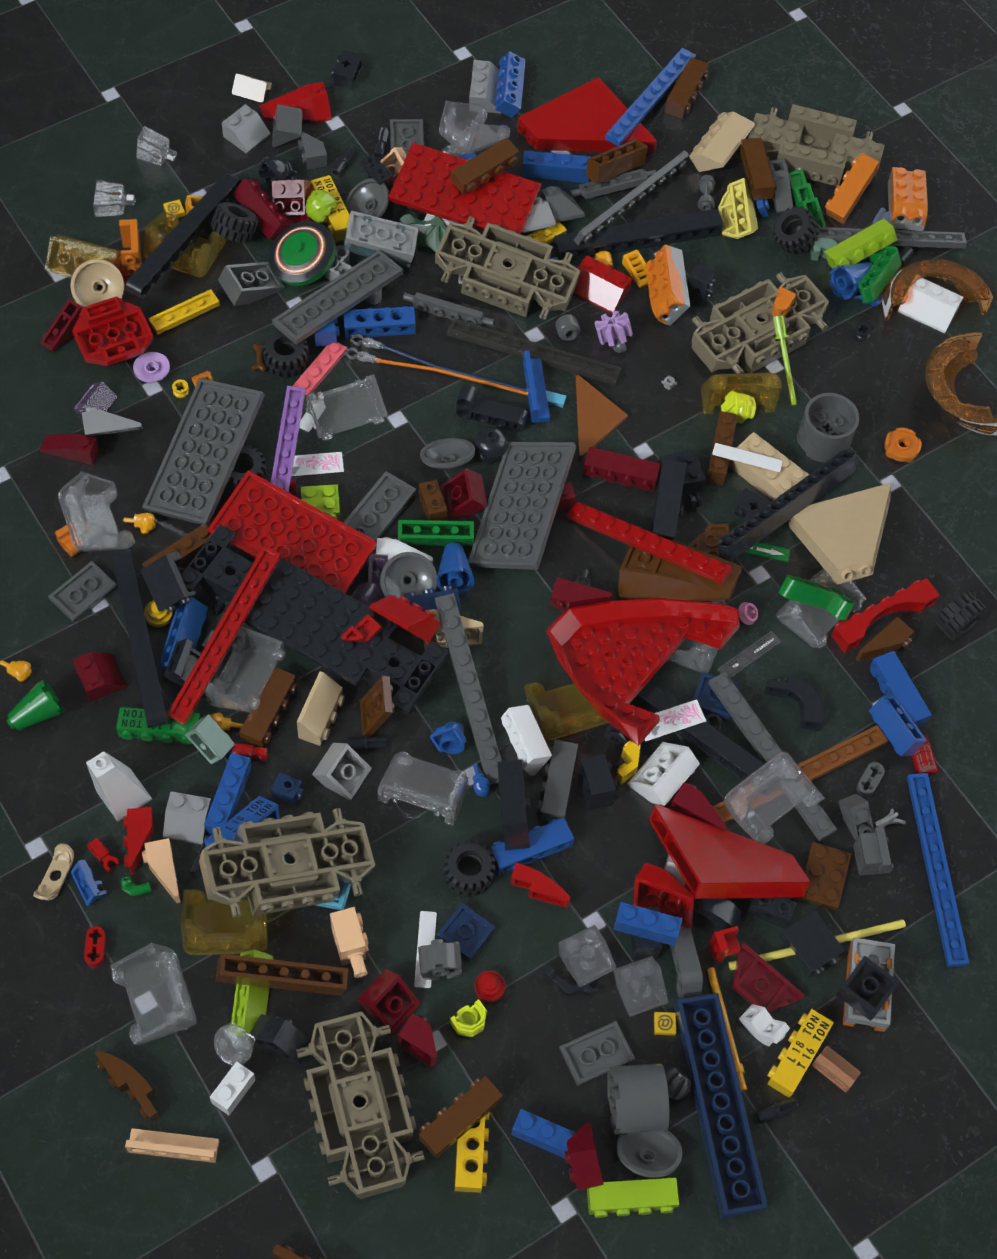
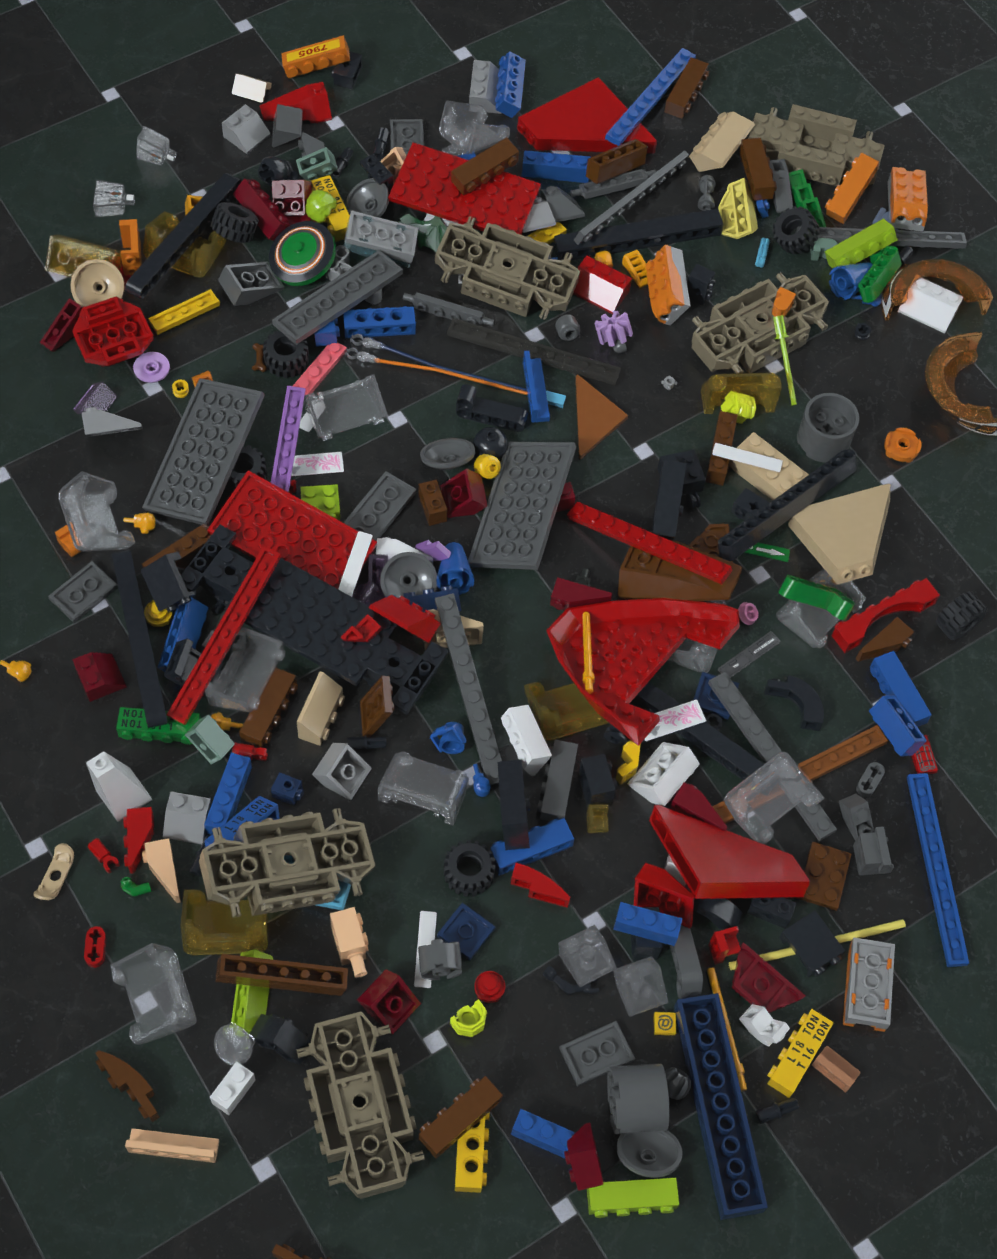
green cone [6,680,65,731] -> none
dark red slope [40,434,99,465] -> none
blue plate [71,860,107,907] -> none
yellow tile [163,199,185,220] -> none
green brick [398,520,474,546] -> none
dark red slope [398,1014,437,1069] -> none
dark red brick [583,447,660,491] -> none
black brick [836,956,900,1021] -> none
light grey bar [874,809,906,828] -> none
none -> orange brick [282,35,350,78]
none -> sand green brick [296,147,338,181]
none -> white sticker [338,531,373,597]
none -> medium lavender slope [415,540,451,561]
none -> yellow head [474,454,501,479]
none -> light orange bar [582,612,595,694]
none -> clear yellow panel [586,804,609,833]
none -> medium azure axle [755,237,770,268]

